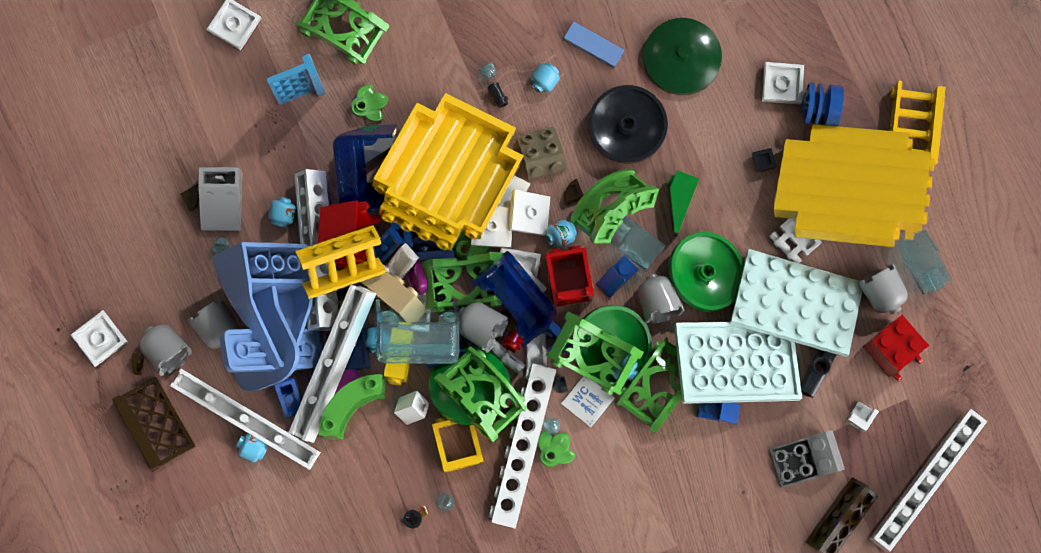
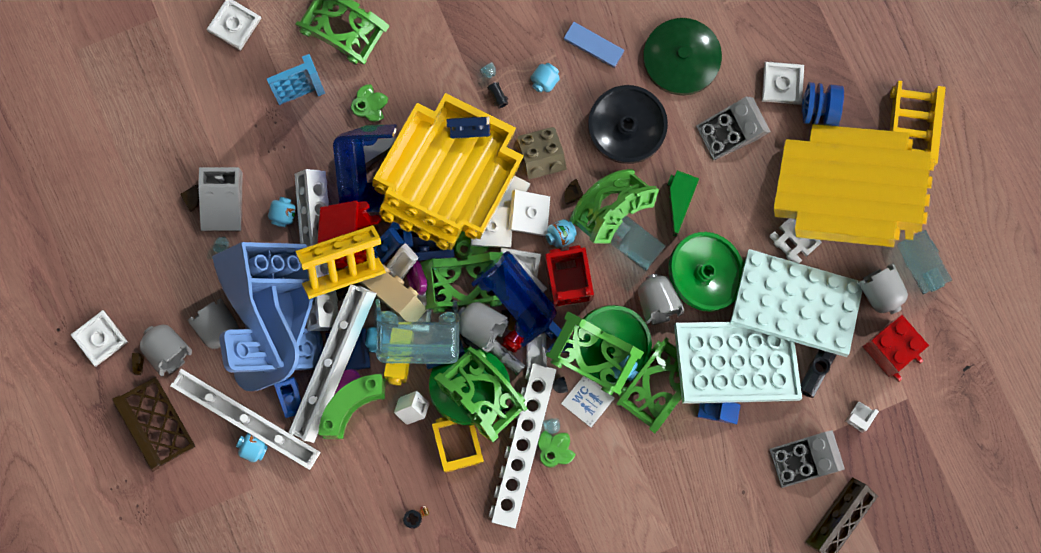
clear light blue hinge [438,494,454,510] -> none
blue slope [596,255,638,298] -> none
black plate [751,148,777,173] -> none
white brick [869,409,987,552] -> none
none -> dark blue bracket [447,116,490,138]
none -> light grey slope [696,97,771,160]

